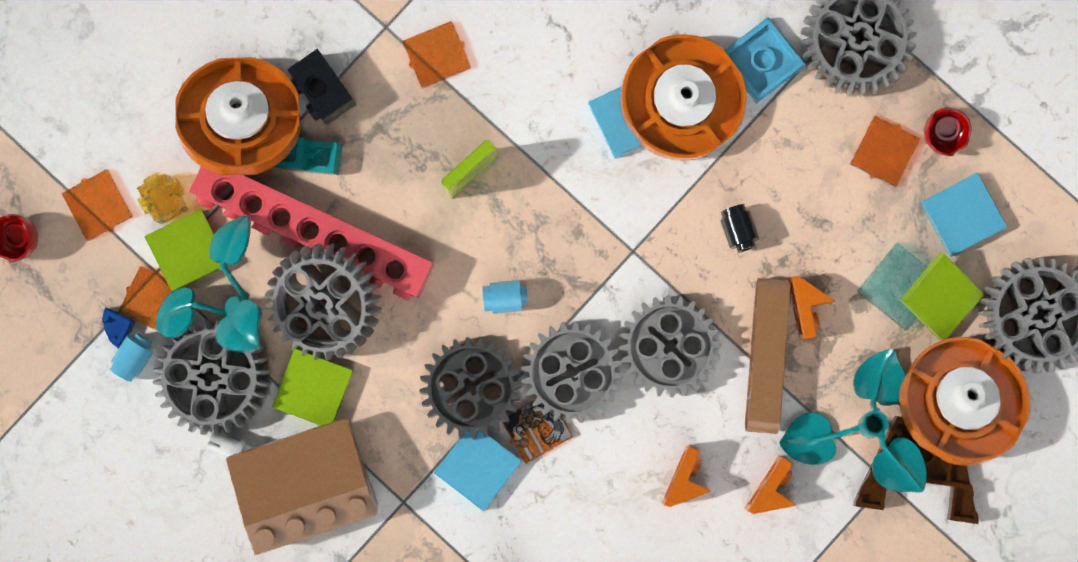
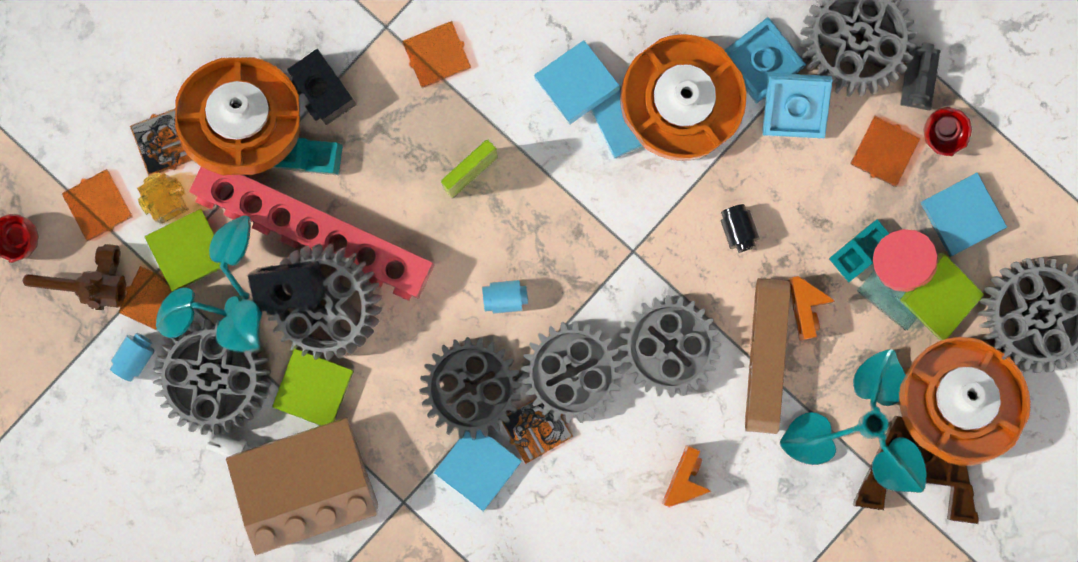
blue tile [102,307,136,348] -> none
orange slope [744,456,797,514] -> none
none -> reddish brown piece [22,244,126,310]
none -> piece [130,109,192,177]
none -> black brick [248,260,326,315]
none -> medium azure tile [534,40,621,125]
none -> medium azure tile [762,73,833,139]
none -> teal slope [828,219,889,283]
none -> coral tile [873,229,938,292]
none -> dark grey hinge [900,43,941,111]

